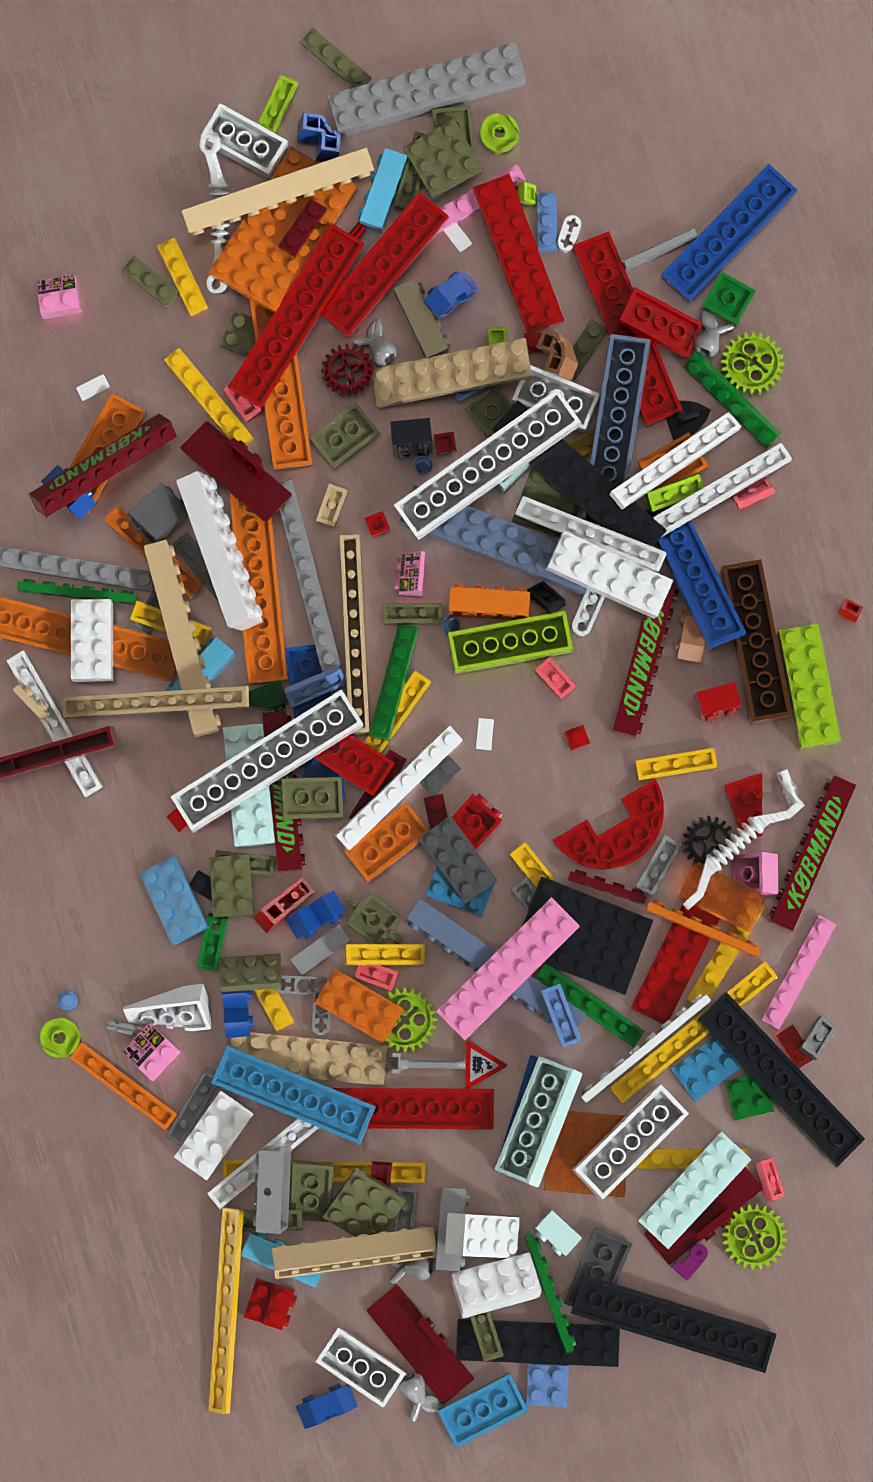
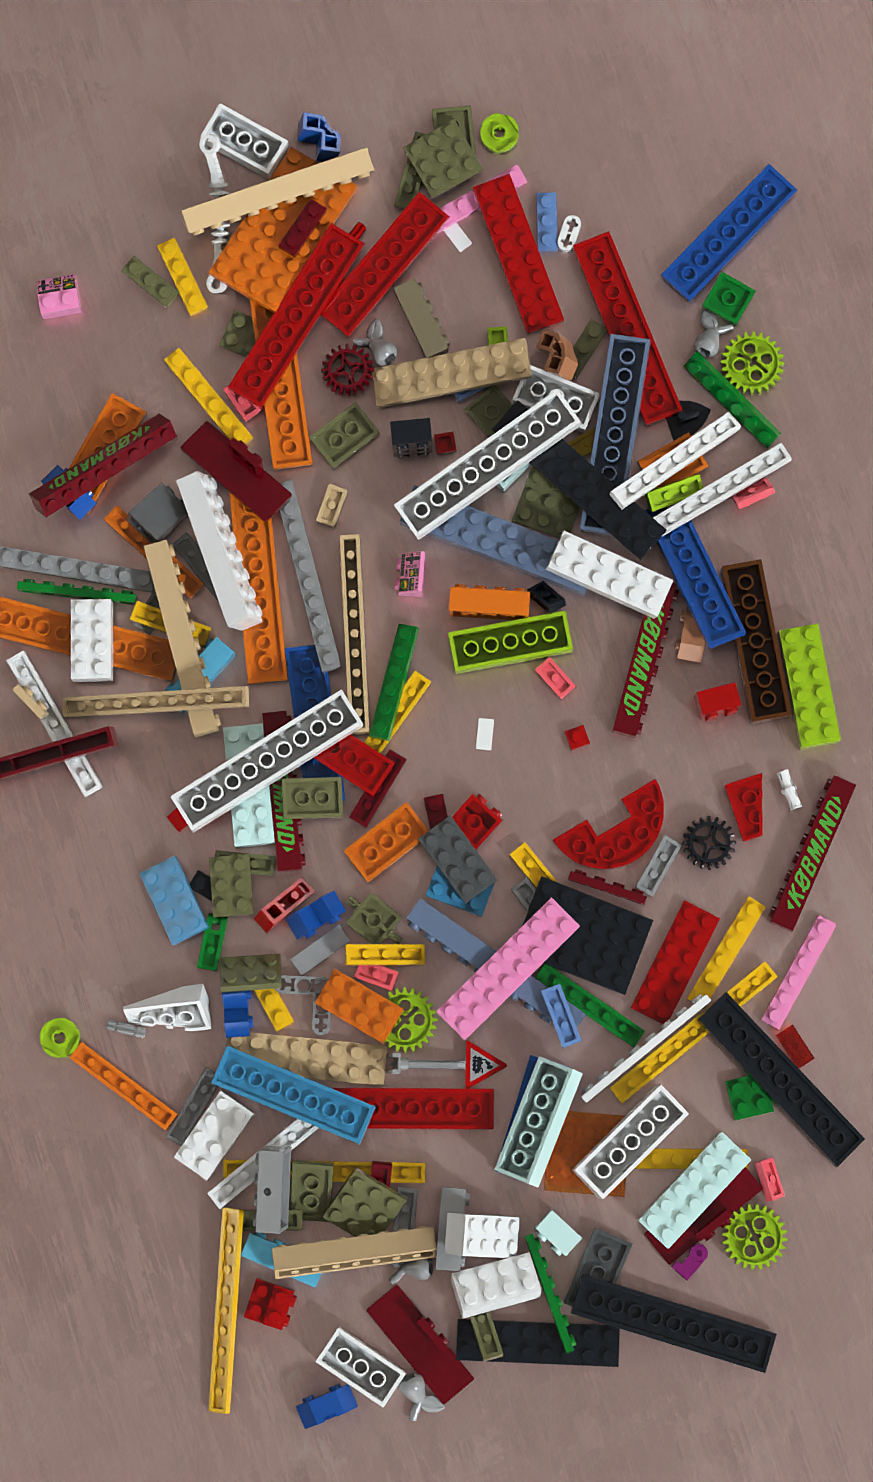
medium blue plate [58,991,78,1011] -> none
white sticker [76,374,110,401] -> none
bright pink slope [122,1022,180,1081] -> none
dark green slope [239,680,289,712] -> none
lime plate [257,75,299,134] -> none
medium blue plate [284,665,347,708] -> none
olive plate [300,28,371,88] -> none
light grey brick [327,42,526,138] -> none
white plate [334,725,462,850] -> none
medium azure brick [357,148,408,233] -> none
red plate [365,511,390,537] -> none
olive plate [383,603,442,624] -> none
medium blue plate [413,455,433,475] -> none
flat silver plate [419,755,461,796] -> none
blue brick [424,271,480,318] -> none
dark azure plate [438,1373,529,1448] -> none
medium blue plate [442,615,460,635] -> none
white plate [515,496,667,572] -> none
lime plate [518,181,536,206] -> none
red plate [523,333,544,354] -> none
medium blue plate [526,1363,569,1407] -> none
white plate [572,589,605,636] -> none
red plate [618,287,703,359] -> none
light grey tile [623,229,697,272] -> none
yellow plate [635,748,717,781] -> none
orange plate [645,900,761,957] -> none
dark azure plate [671,1038,741,1102] -> none
clear orange plate [678,861,766,933] -> none
white piece [683,799,805,910] -> none
bright pink slope [732,852,778,896] -> none
flat silver plate [799,1015,837,1060] -> none
red plate [838,598,863,623] -> none

